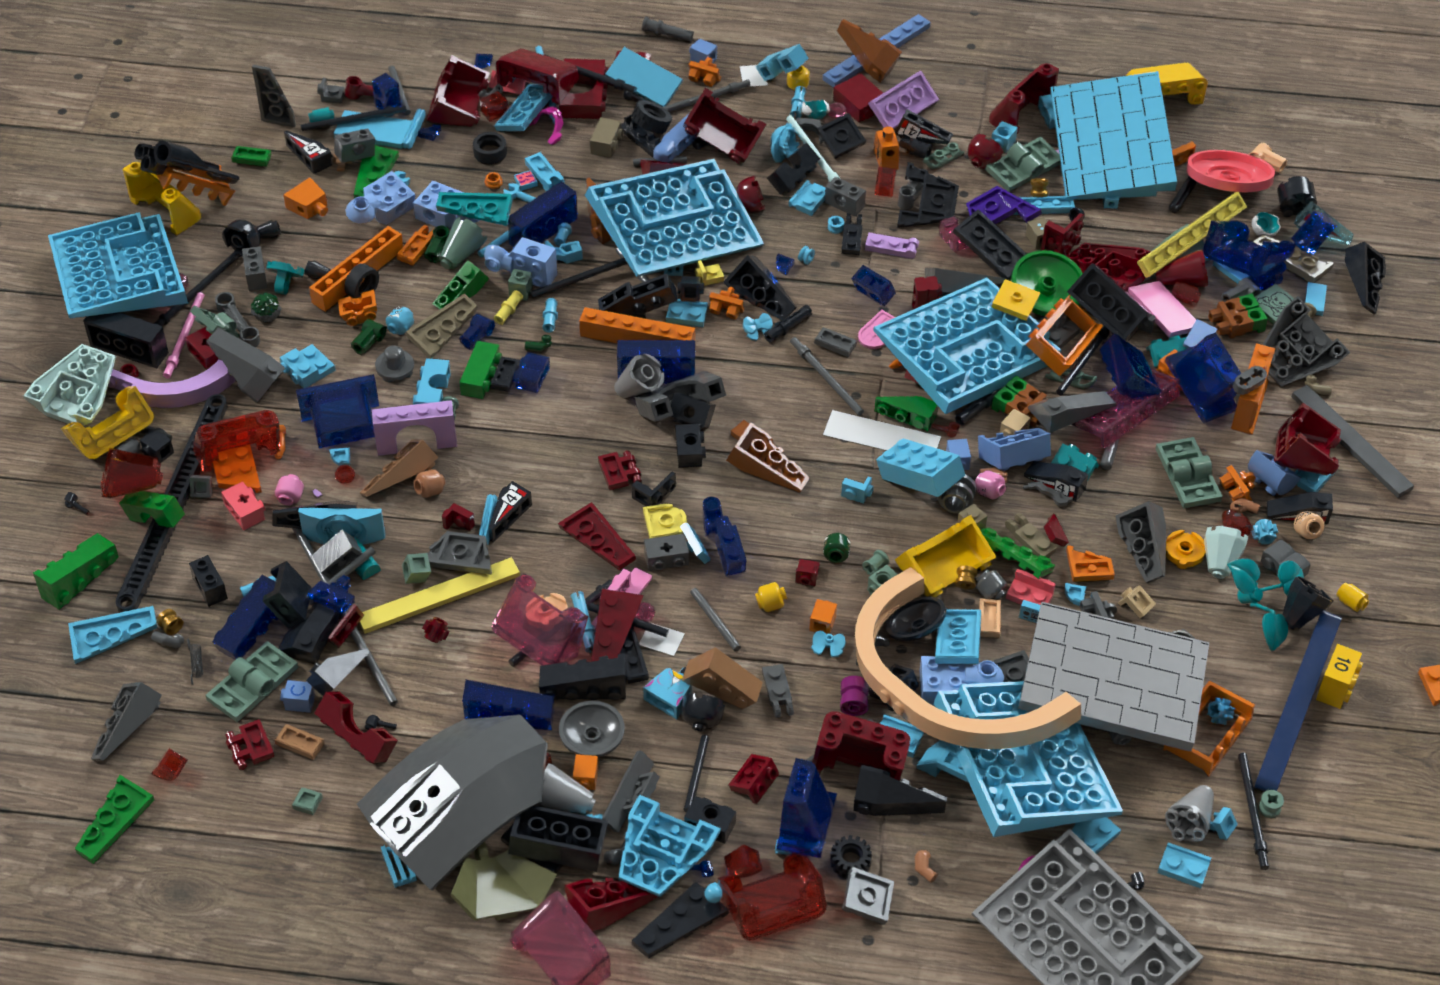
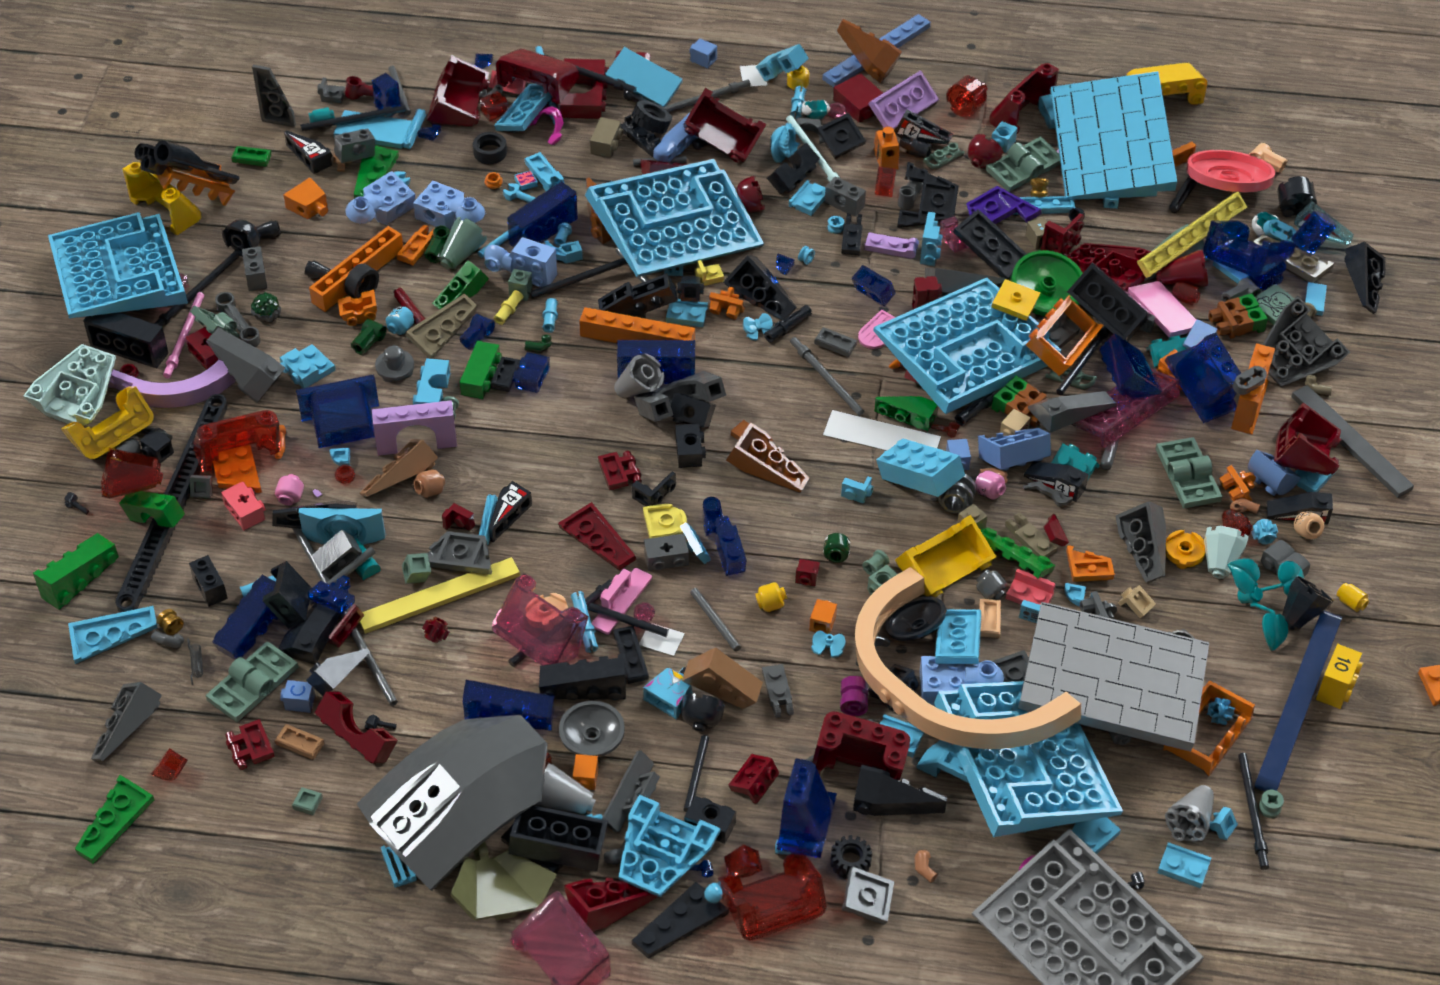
teal tile [266,261,305,295] -> none
teal wing [436,192,513,226] -> none
dark red wing [591,589,644,662] -> none
dark grey pin [642,16,694,42] -> none
orange hips [688,57,721,87] -> none
pearl gold wheel [955,566,977,589] -> none
none -> dark red axle [393,287,425,325]
none -> medium azure plate [920,212,943,266]
none -> clear red brick [946,75,987,117]
none -> medium azure beam [1263,219,1297,244]

